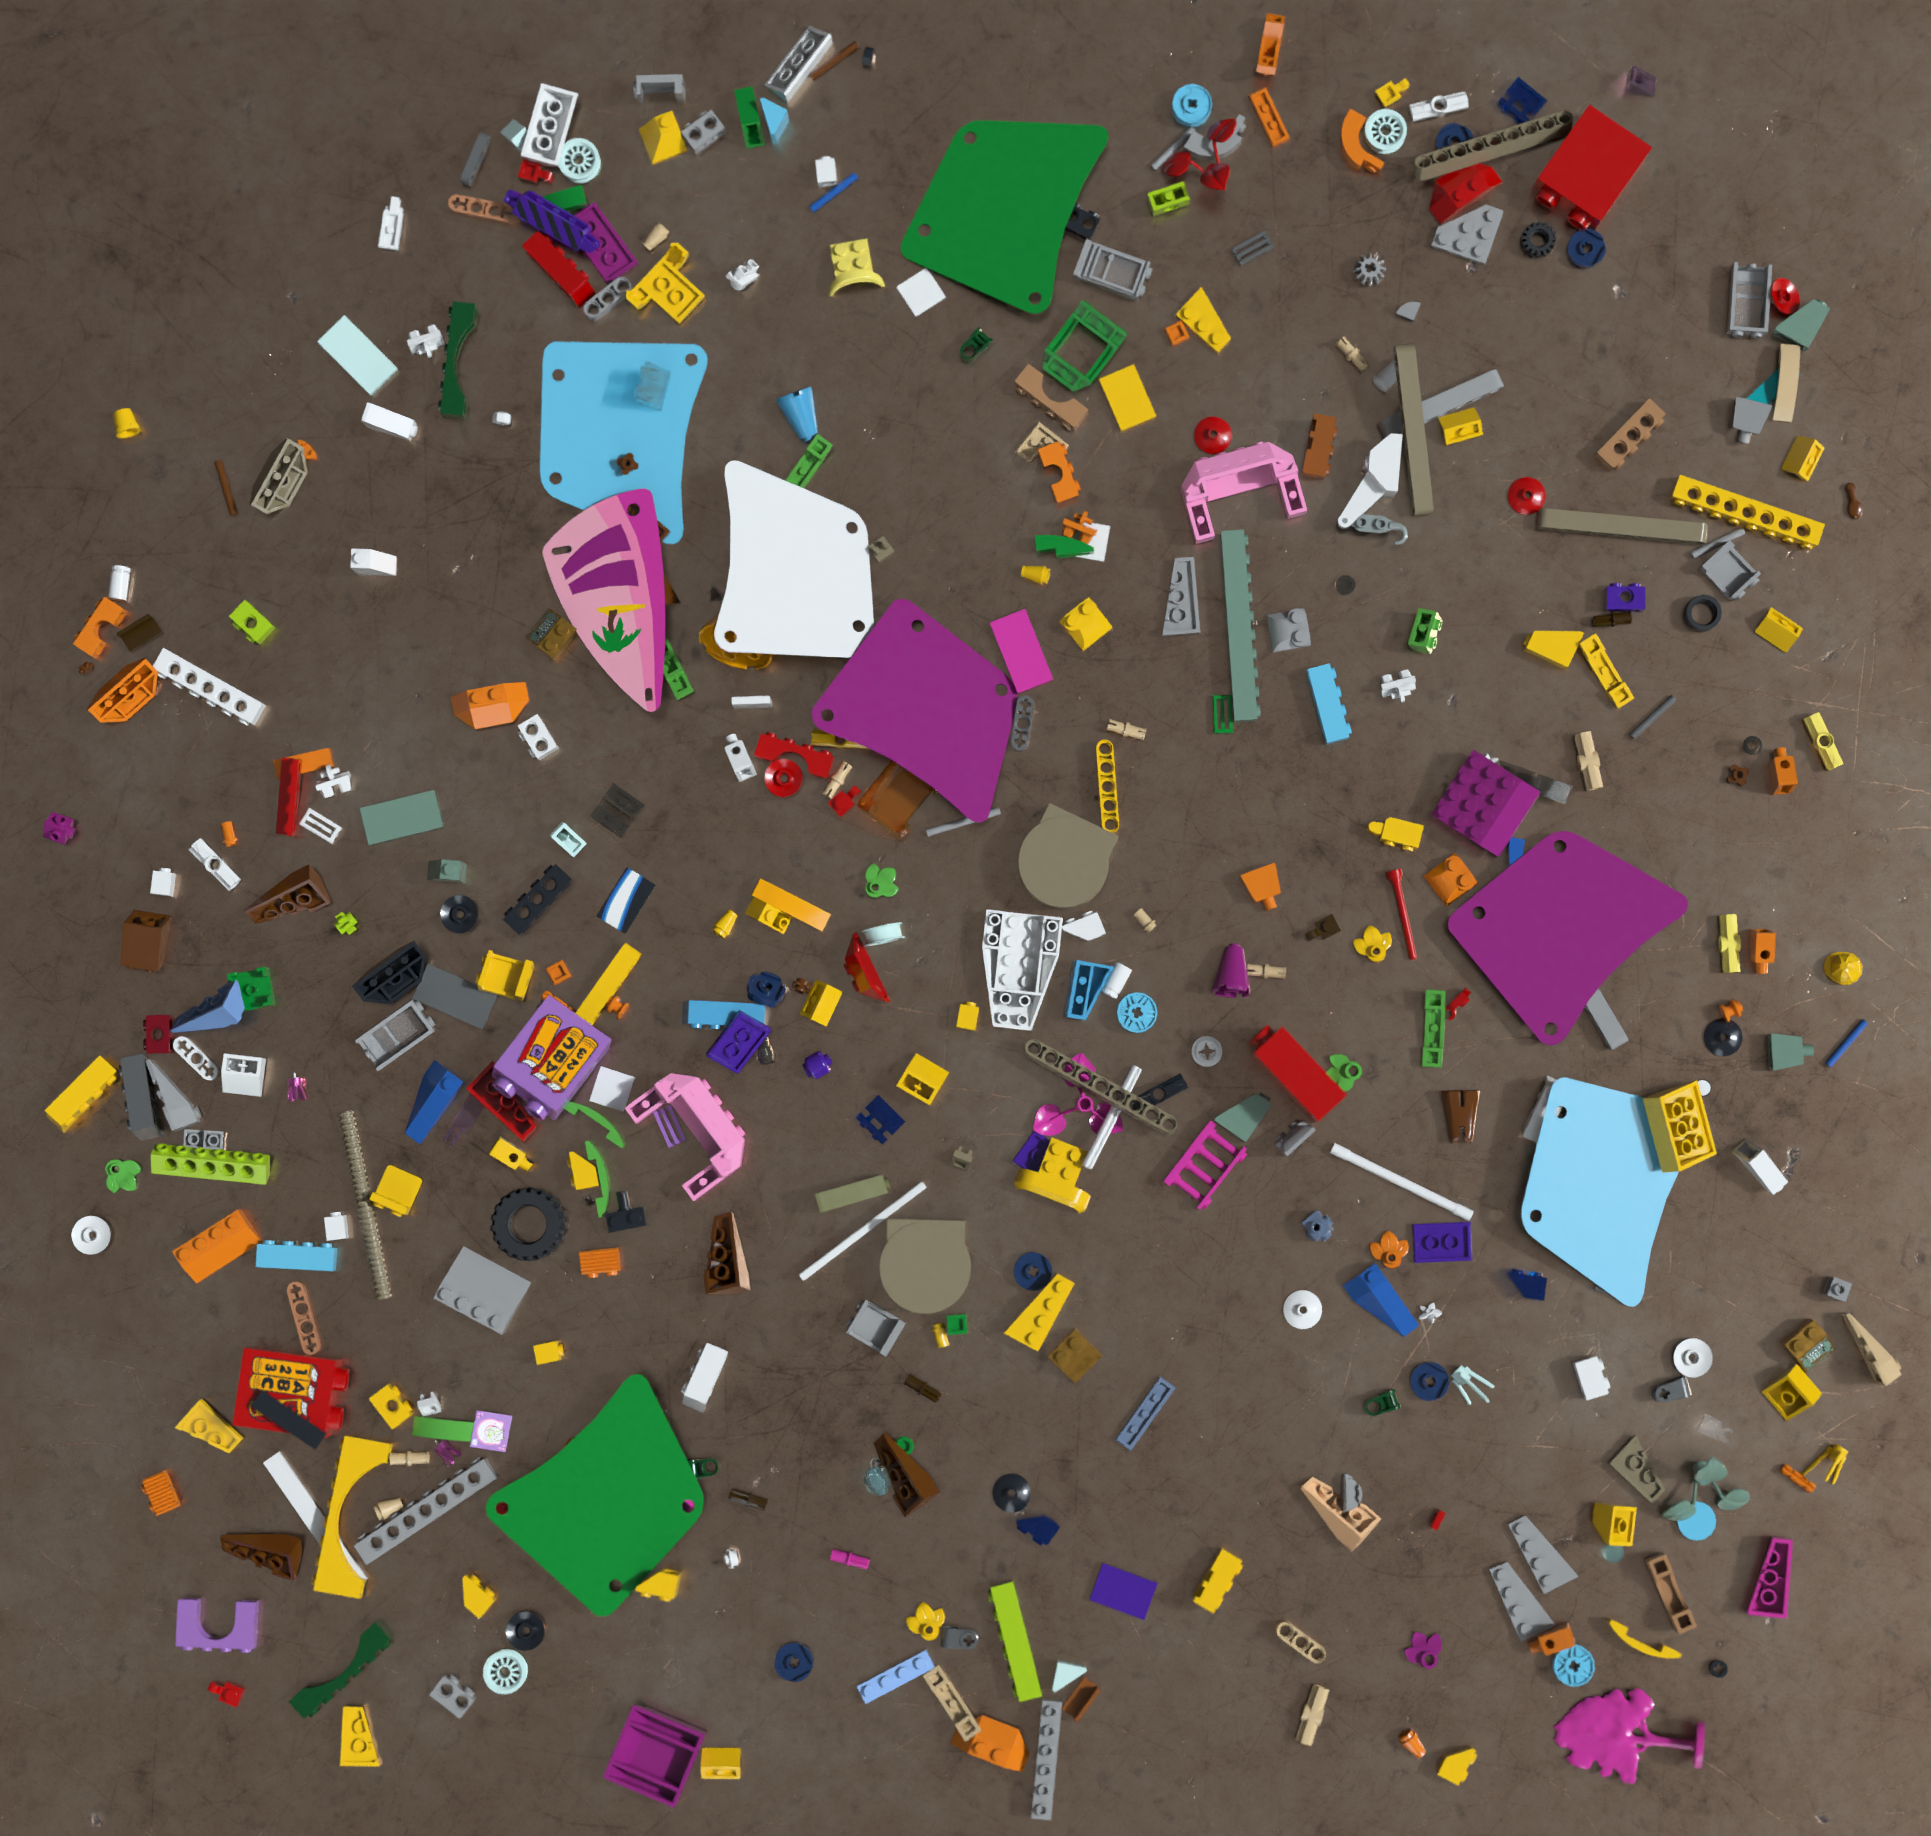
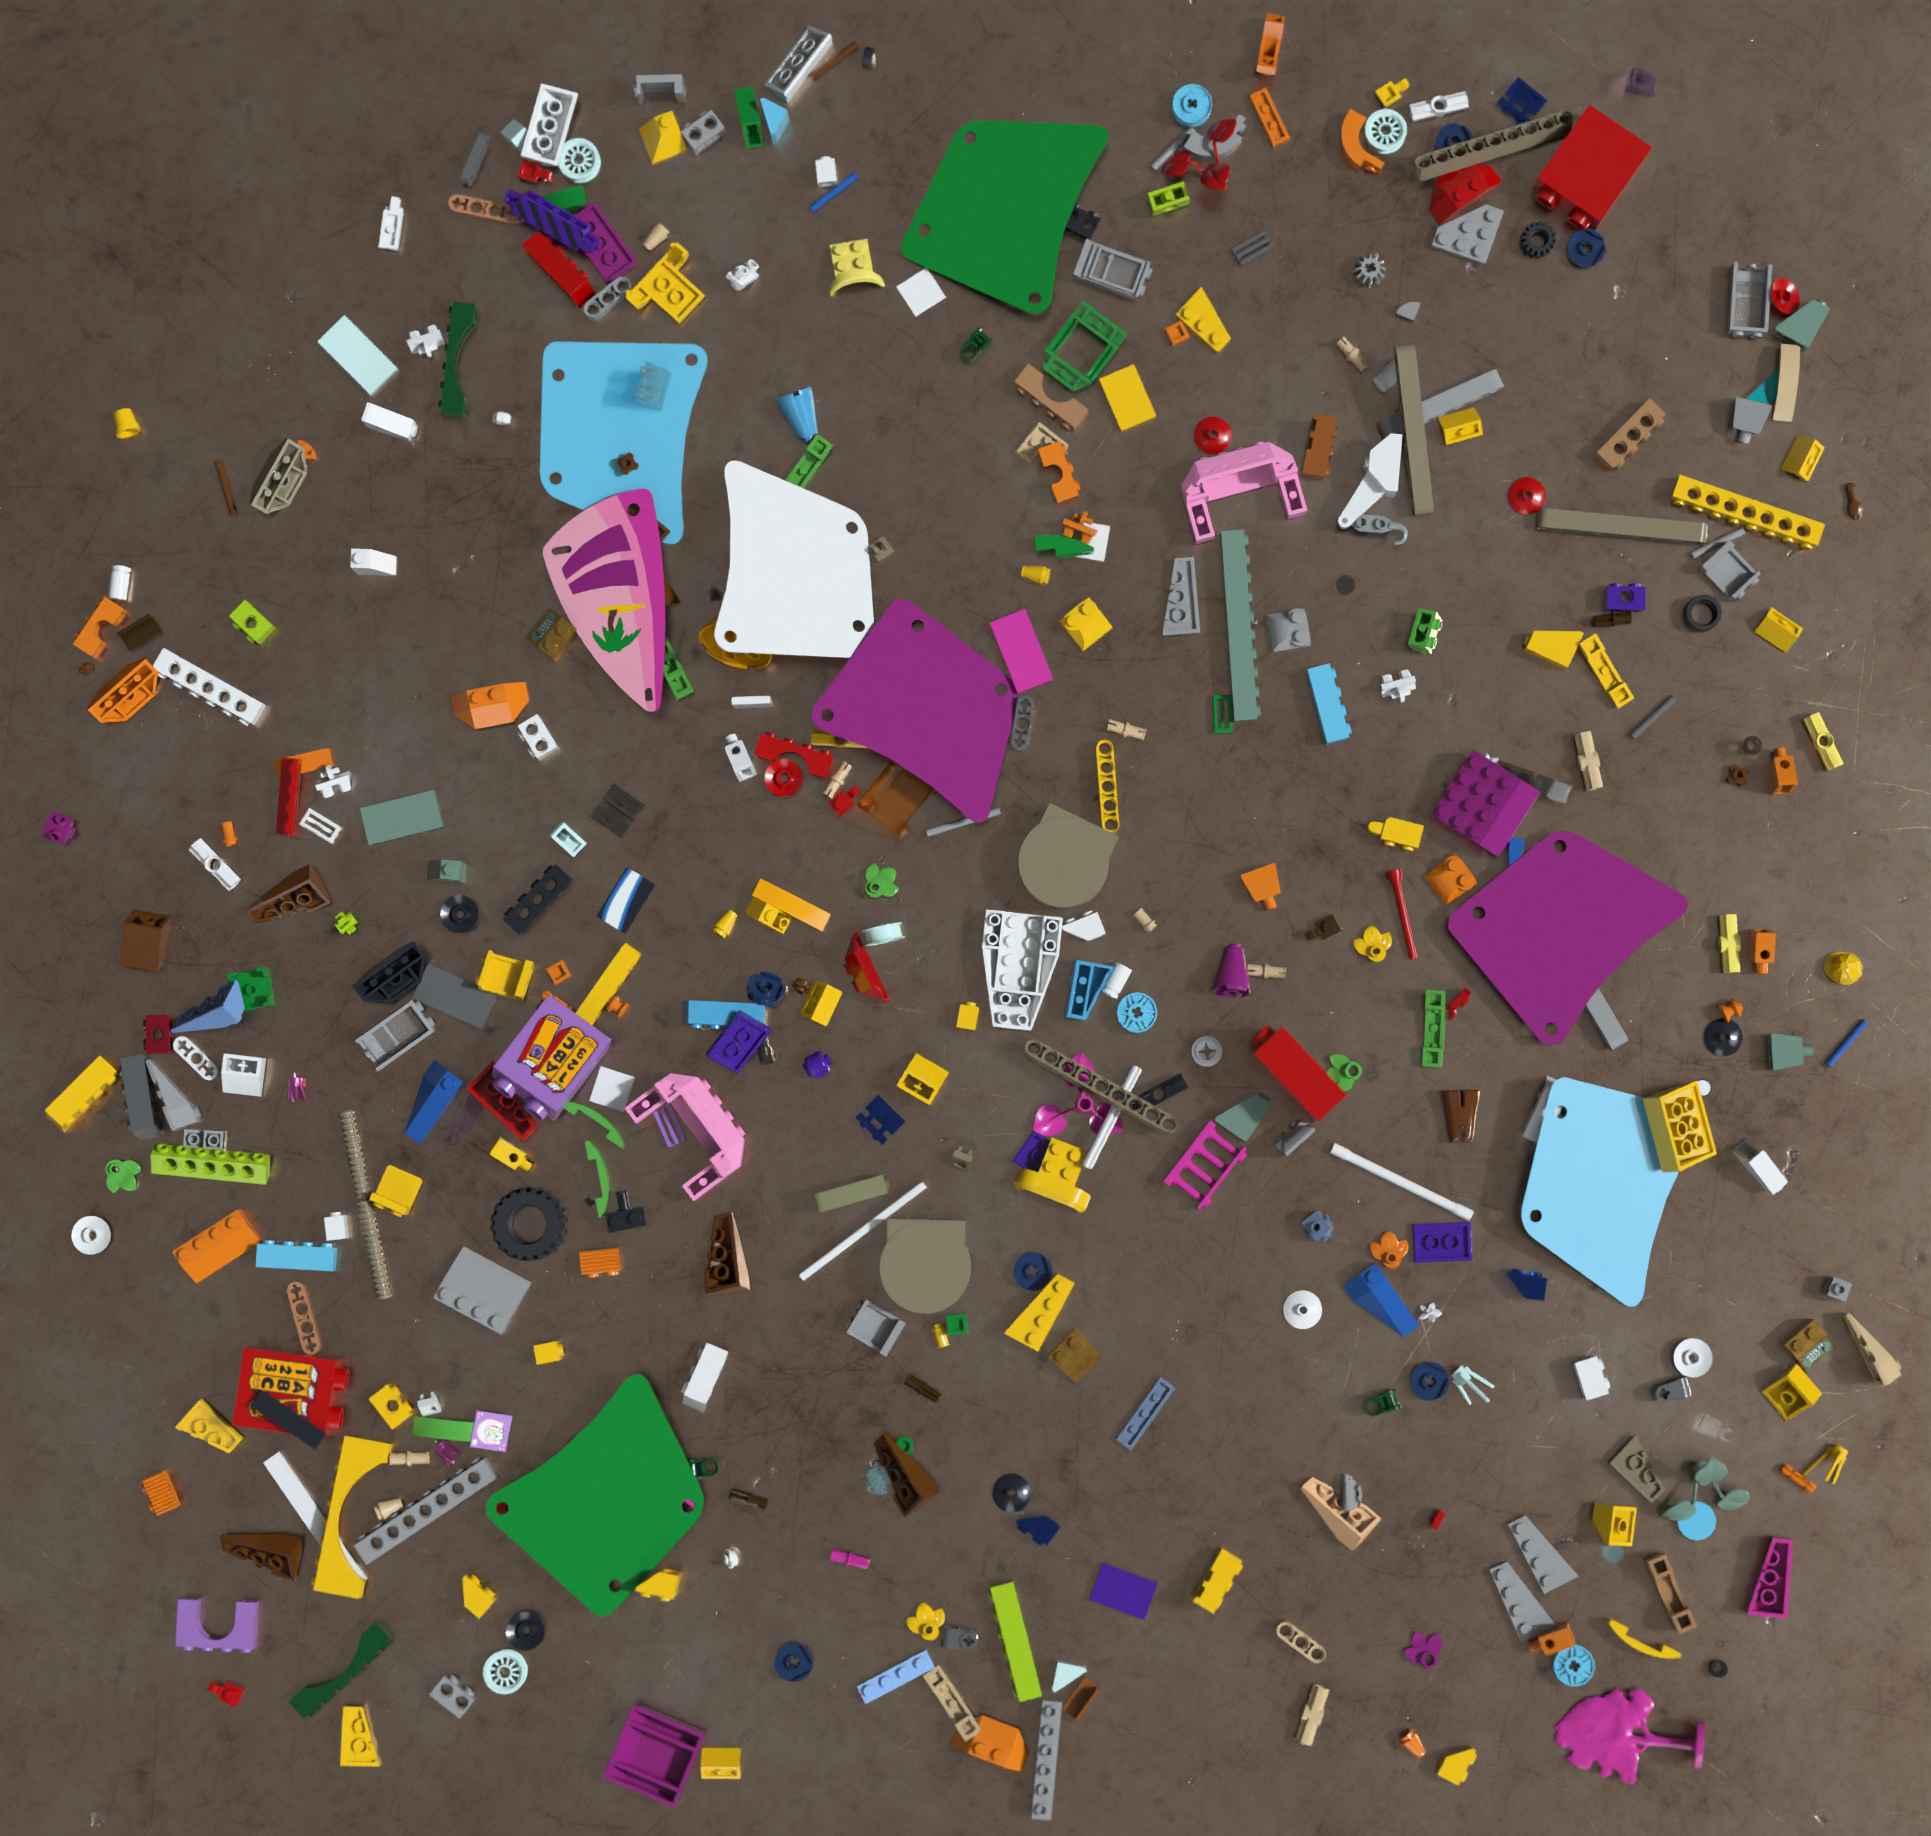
white brick [150,868,176,897] -> none
yellow slope [567,1151,601,1190] -> none

